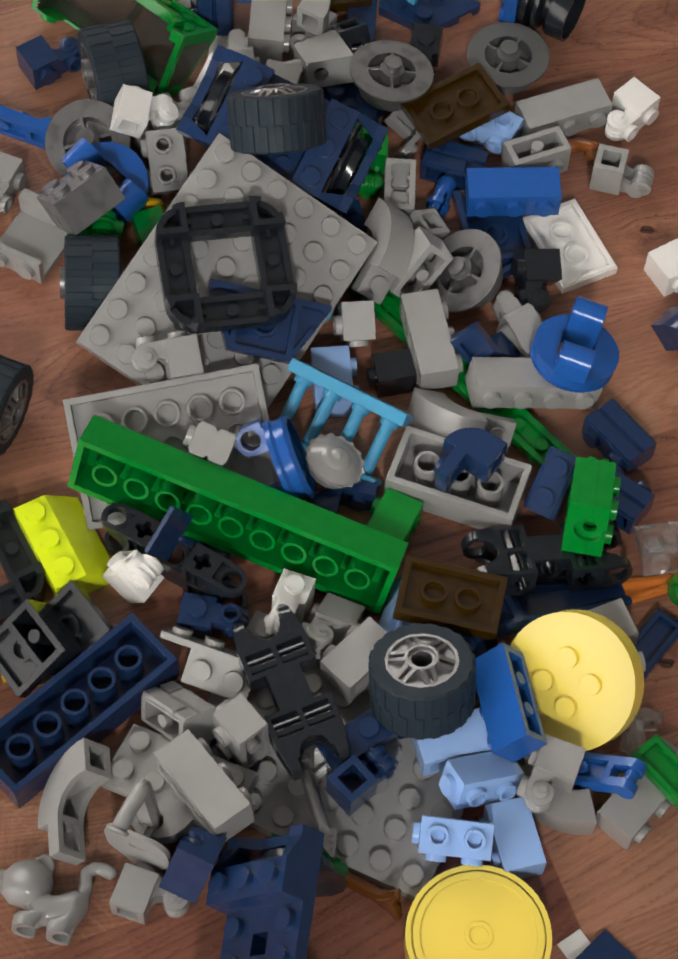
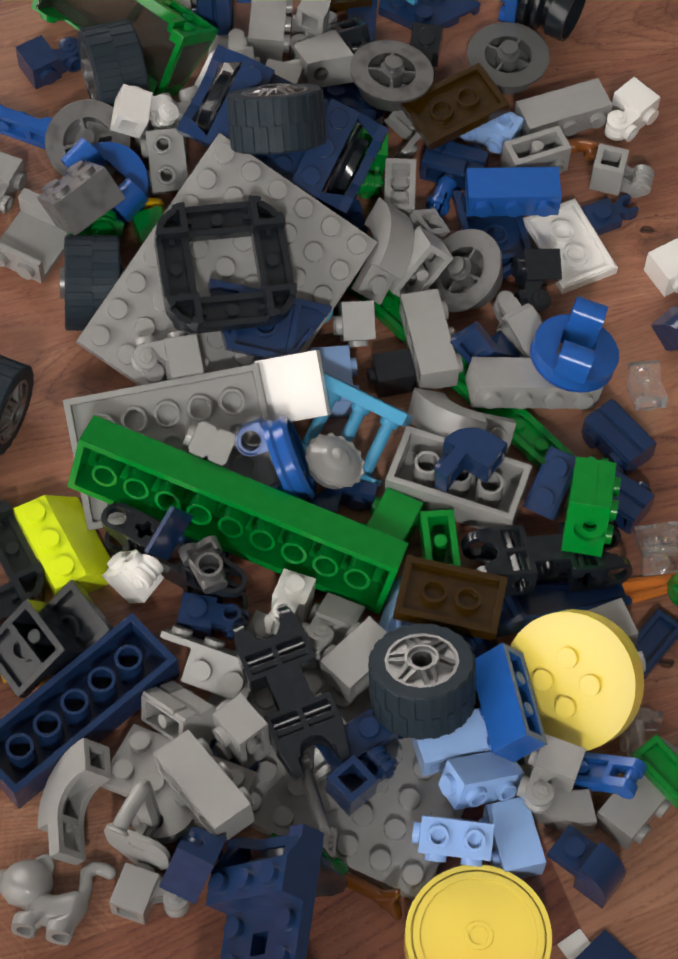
none -> flat silver plate [178,535,228,594]
none -> white tile [254,350,331,422]
none -> green brick [418,509,461,567]
none -> dark blue brick [547,825,626,909]
none -> dark blue plate [581,194,639,236]
none -> clear bracket [627,360,668,411]

